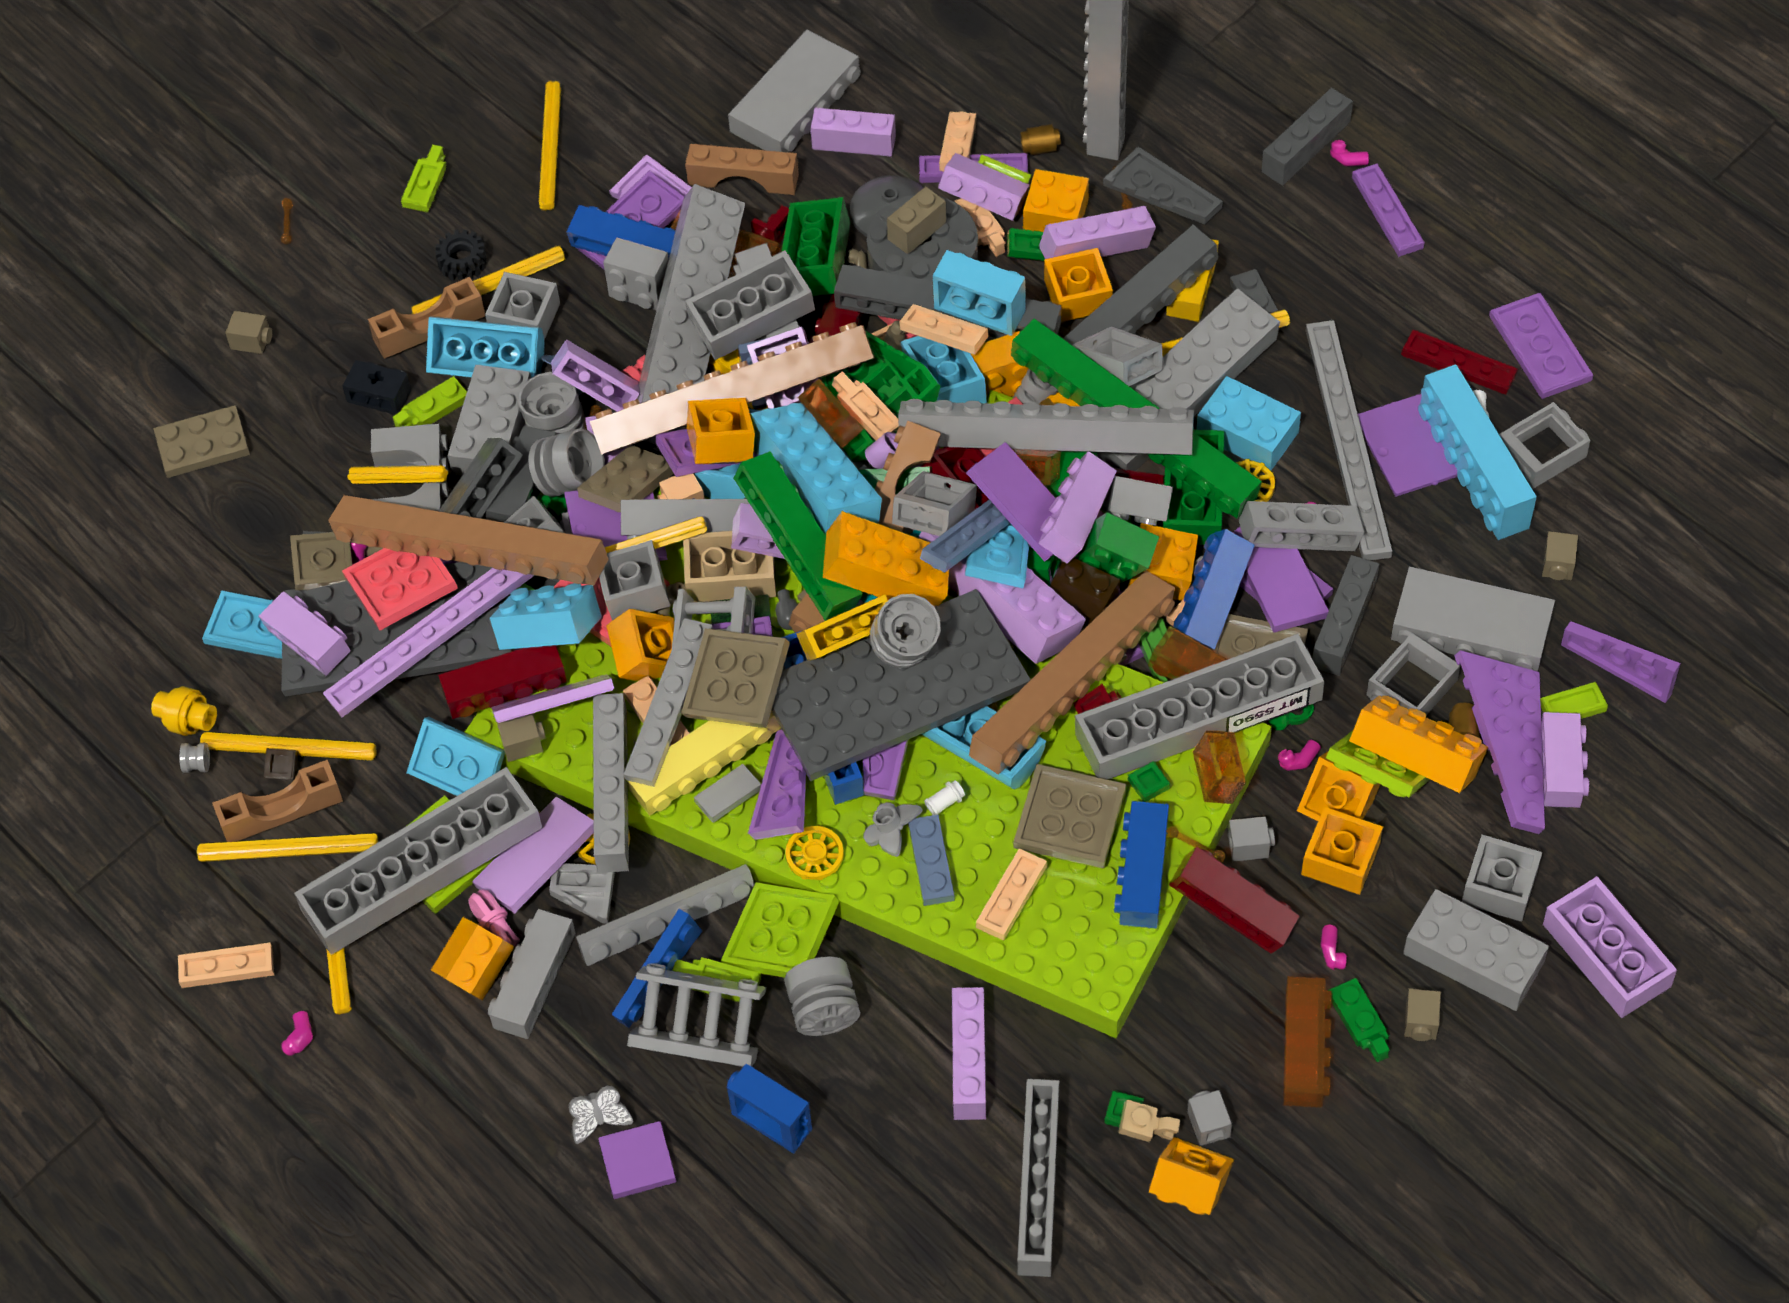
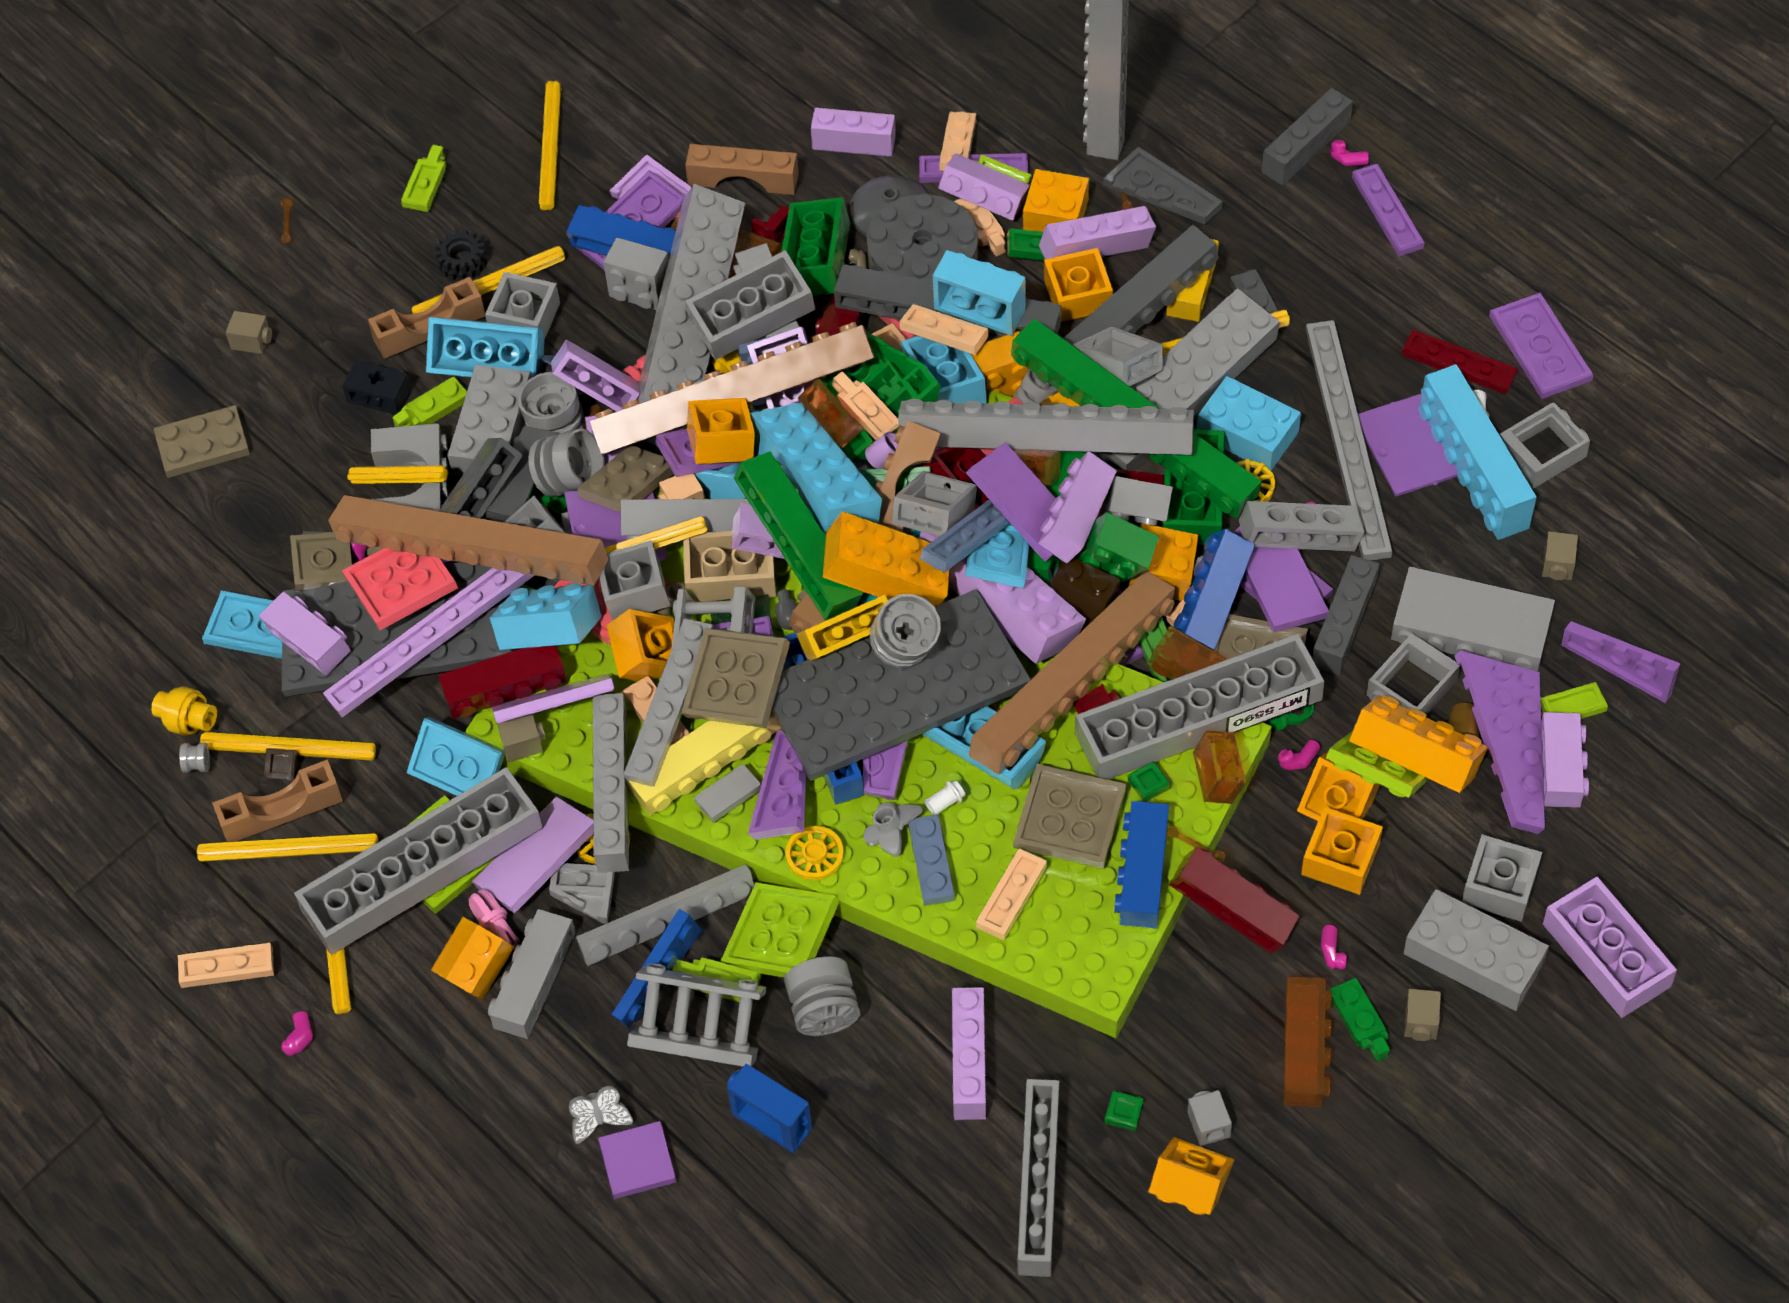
light grey brick [728,30,860,152] -> none
dark tan arm [884,320,905,351] -> none
dark tan brick [887,186,946,254] -> none
pearl gold brick [1020,124,1061,155] -> none
tan plate [1118,1100,1180,1142] -> none
light grey brick [1228,816,1275,862] -> none

